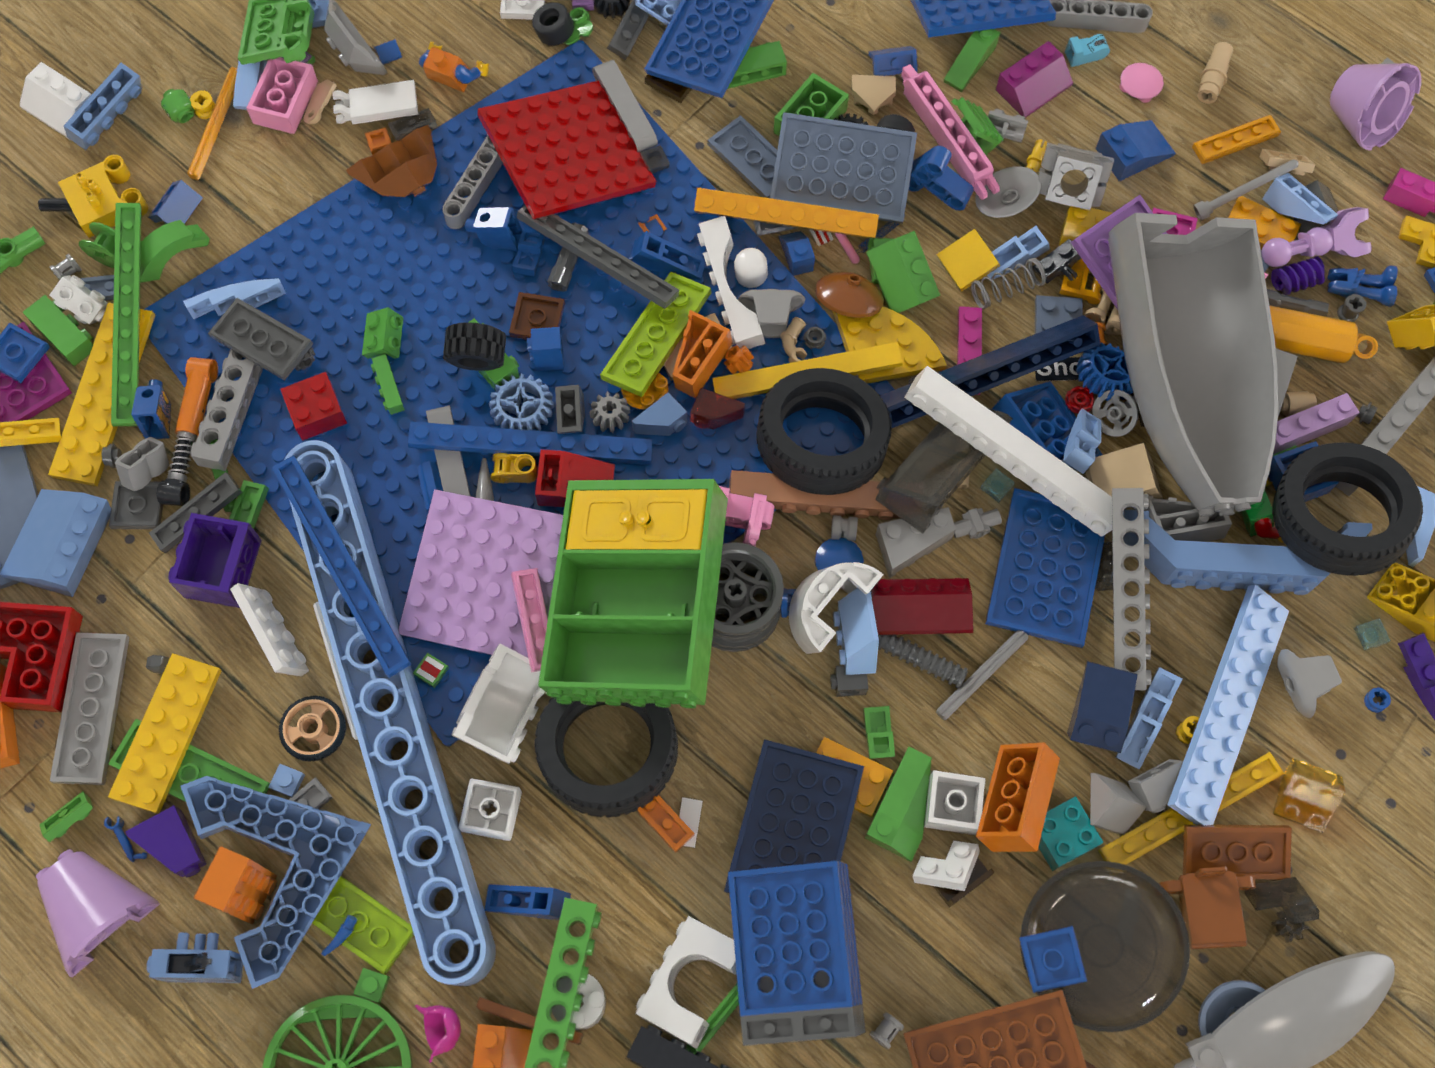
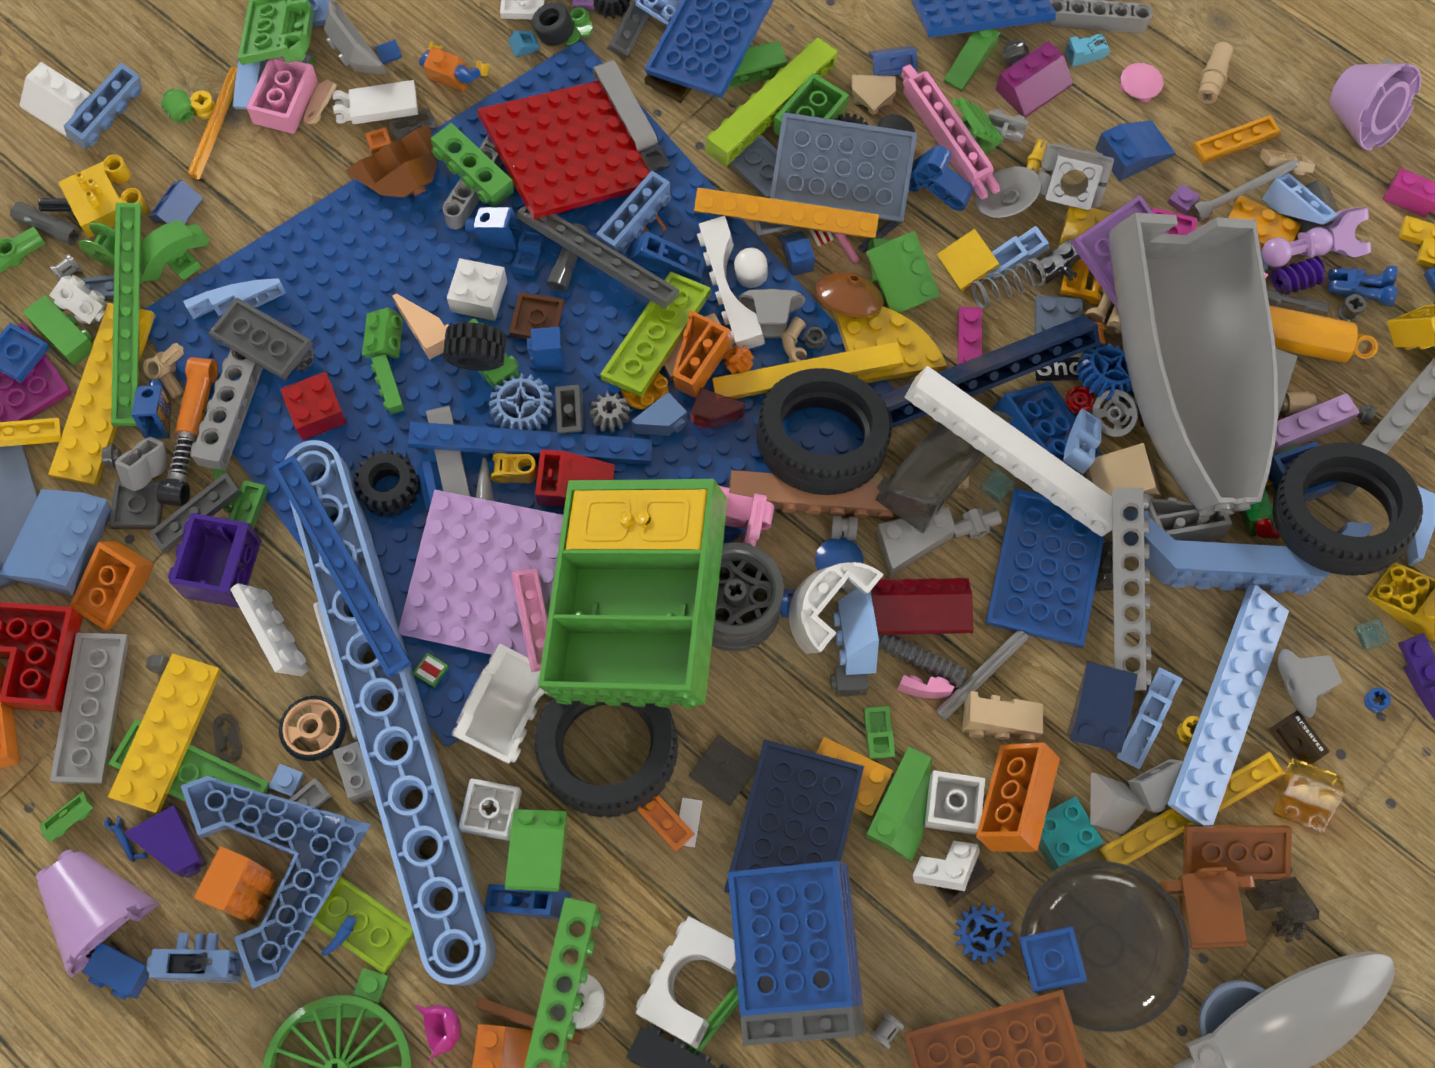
none -> dark grey axle [10,201,81,246]
none -> orange slope [69,541,155,631]
none -> blue brick [82,943,149,1000]
none -> tan axle [143,343,184,399]
none -> bright green slope [167,250,202,280]
none -> clear smoke beam [213,714,243,763]
none -> light grey brick [333,741,374,805]
none -> black tyre [354,450,420,517]
none -> light nougat slope [393,294,449,360]
none -> bright green brick [430,123,514,208]
none -> white piece [447,258,507,321]
none -> bright green slope [505,809,567,892]
none -> dark azure slope [509,31,540,57]
none -> medium blue brick [596,171,671,255]
none -> clear smoke tile [689,734,758,806]
none -> lime brick [705,37,838,167]
none -> bright pink slope [897,675,954,699]
none -> blue gear [953,904,1013,964]
none -> tan wedge [962,691,1043,742]
none -> dark grey gear [1002,38,1030,67]
none -> medium lavender plate [1167,184,1200,215]
none -> dark brown panel [1269,711,1329,771]

